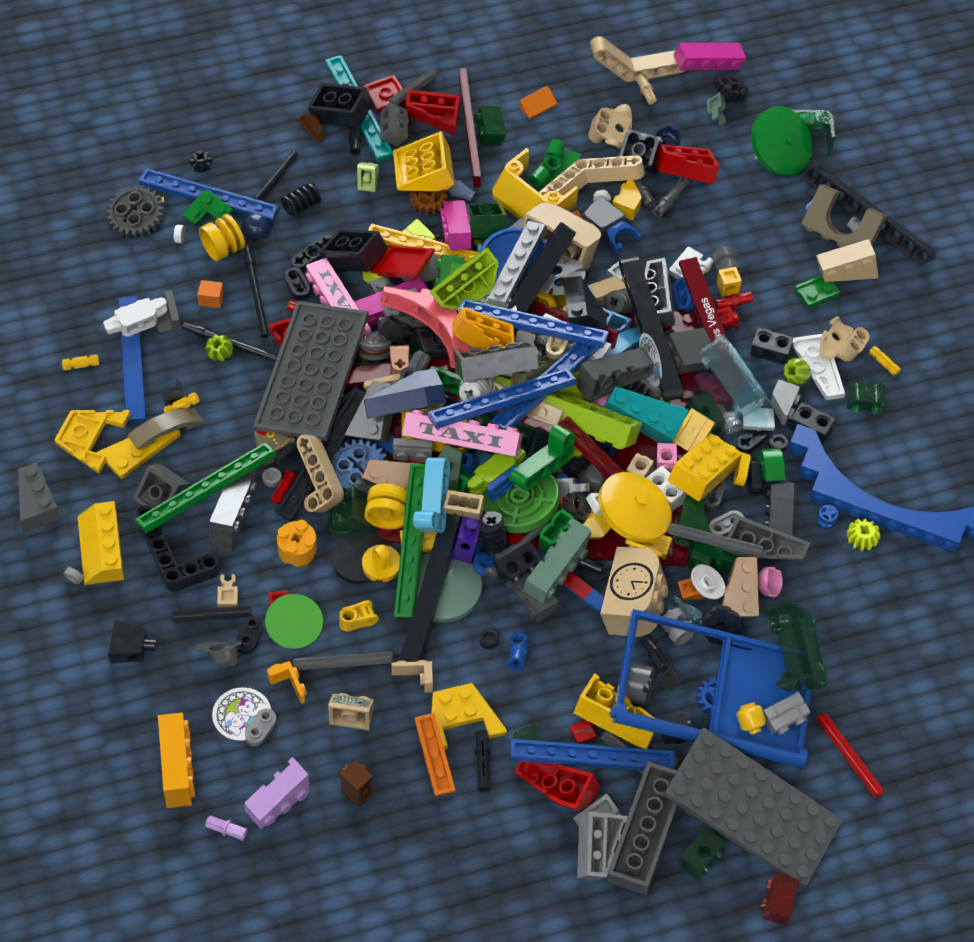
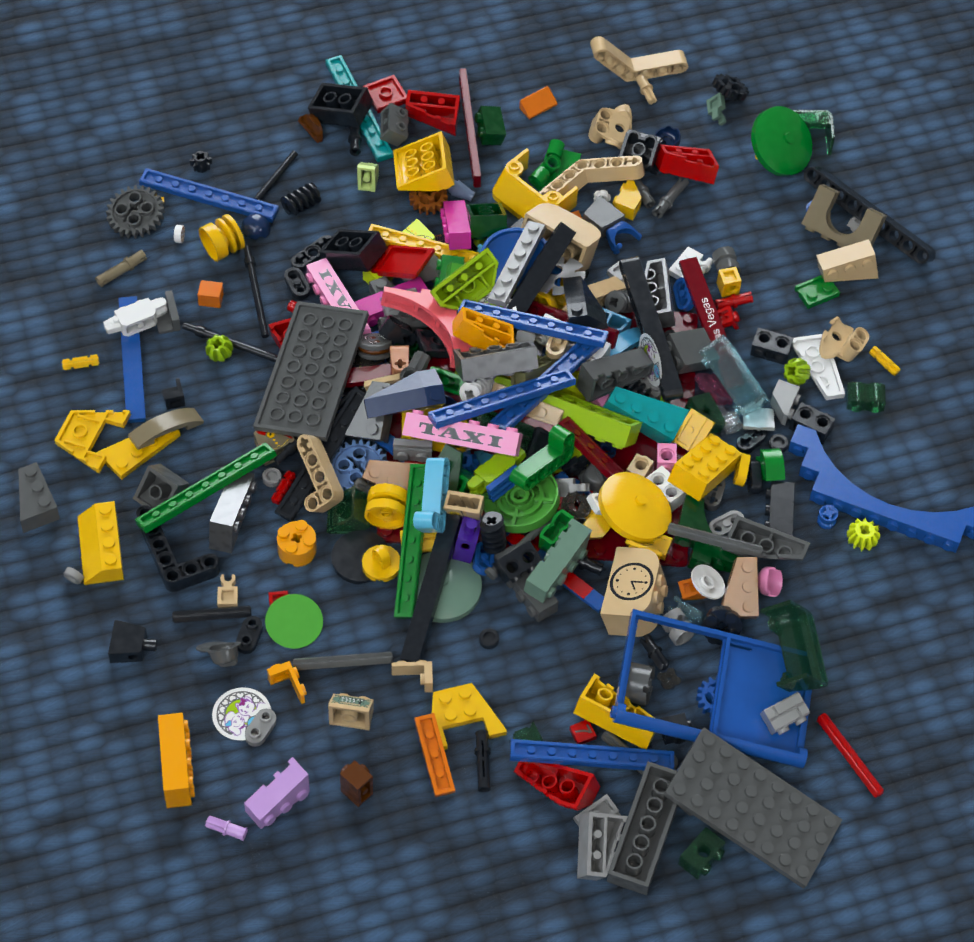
yellow axle [164,392,200,413] -> none
green plate [182,189,234,227] -> none
yellow piece [339,600,379,632] -> none
dark grey axle [389,68,438,105] -> none
blue connector [507,632,529,672] -> none
dark pink brick [673,43,746,70] -> none
yellow head [737,702,766,734] -> none
clear red brick [760,873,799,926] -> none
none -> dark tan pin [95,250,147,287]

